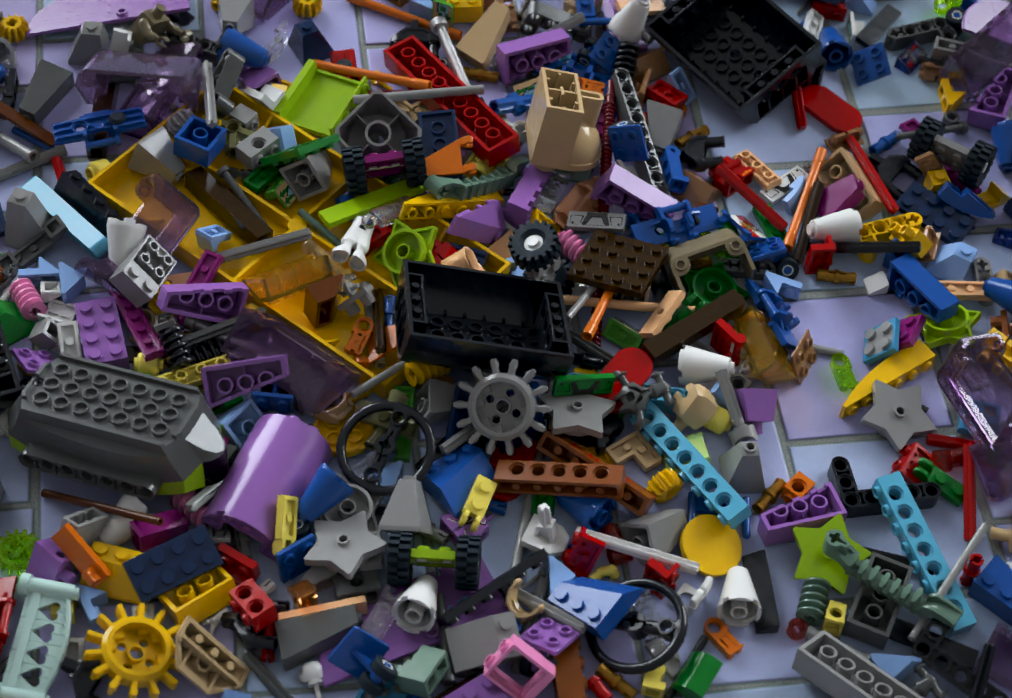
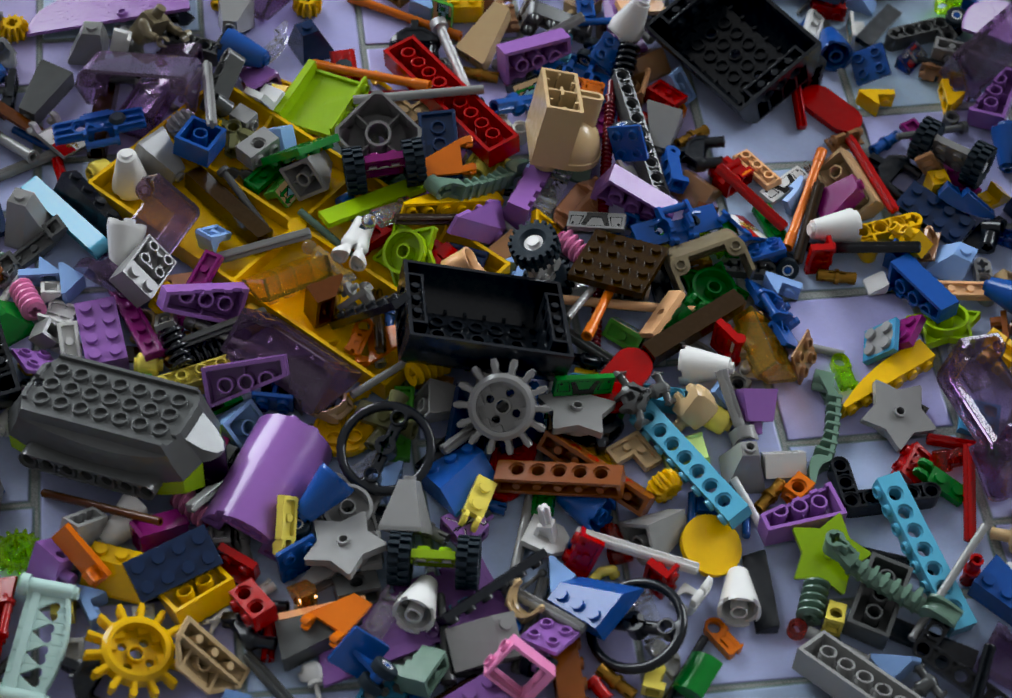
none -> flag [26,111,86,160]
none -> white cone [111,148,151,201]
none -> orange flag [300,593,372,649]
none -> black plate [329,292,410,330]
none -> dark brown axle [393,214,456,225]
none -> white piece [730,476,760,527]
none -> white brick [760,450,807,479]
none -> sand green piece [807,369,843,485]
none -> yellow slope [855,89,895,116]
none -> black panel [962,216,1007,254]

